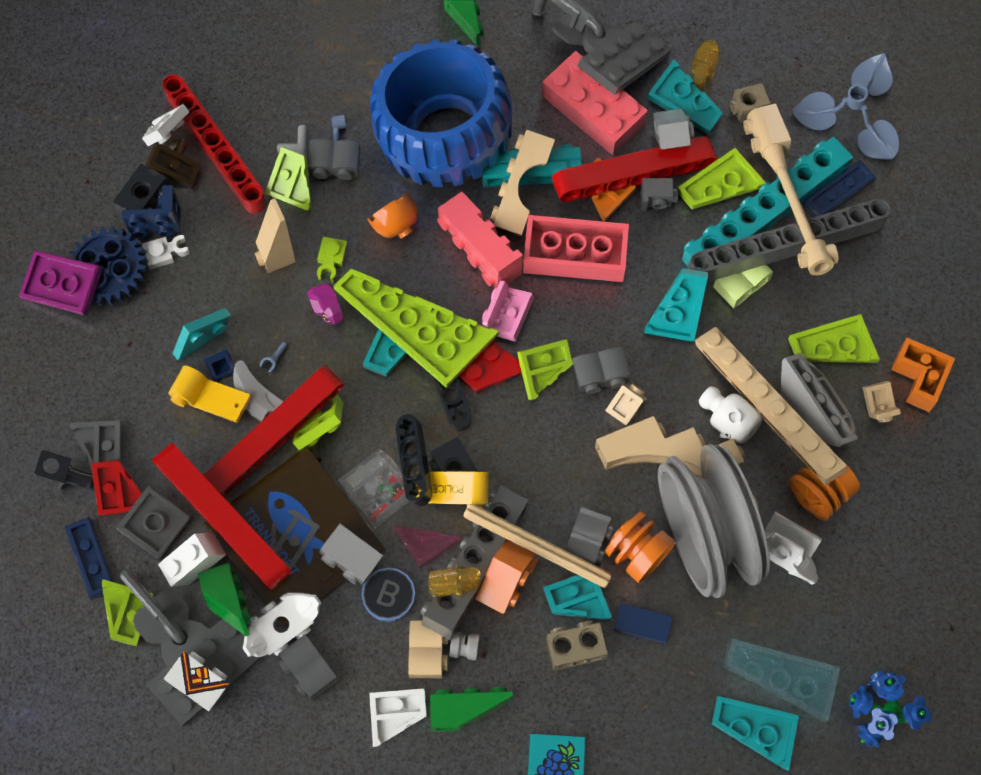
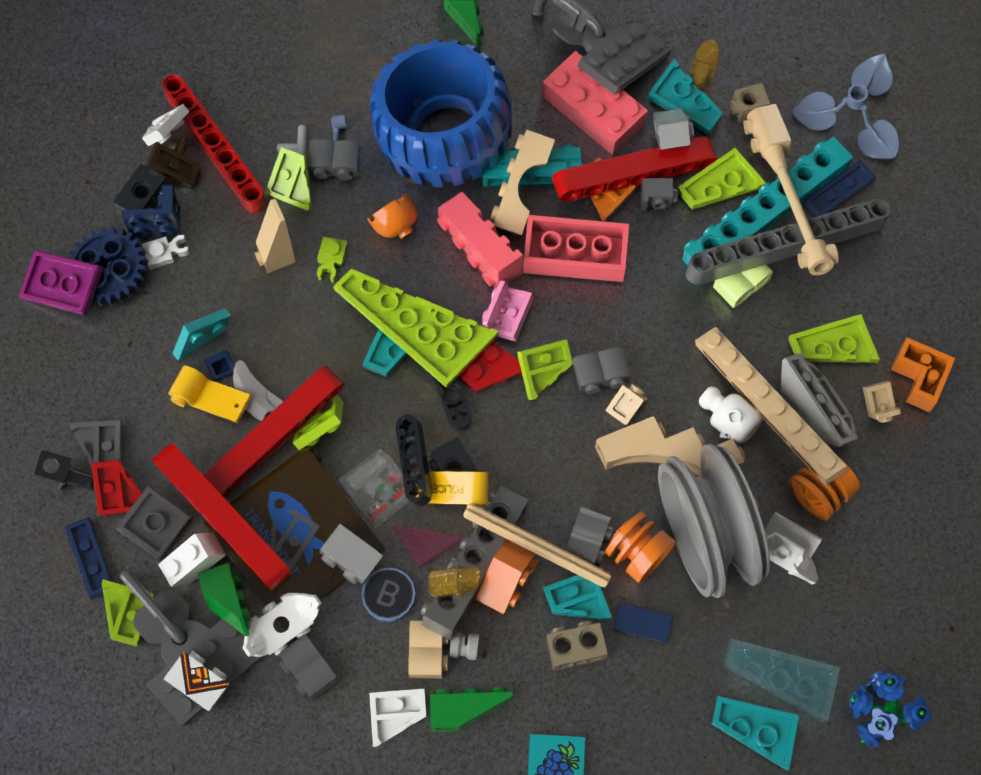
sand blue hand [260,342,288,374] -> none
magenta rock [307,283,344,325] -> none
teal wing [644,268,708,342] -> none

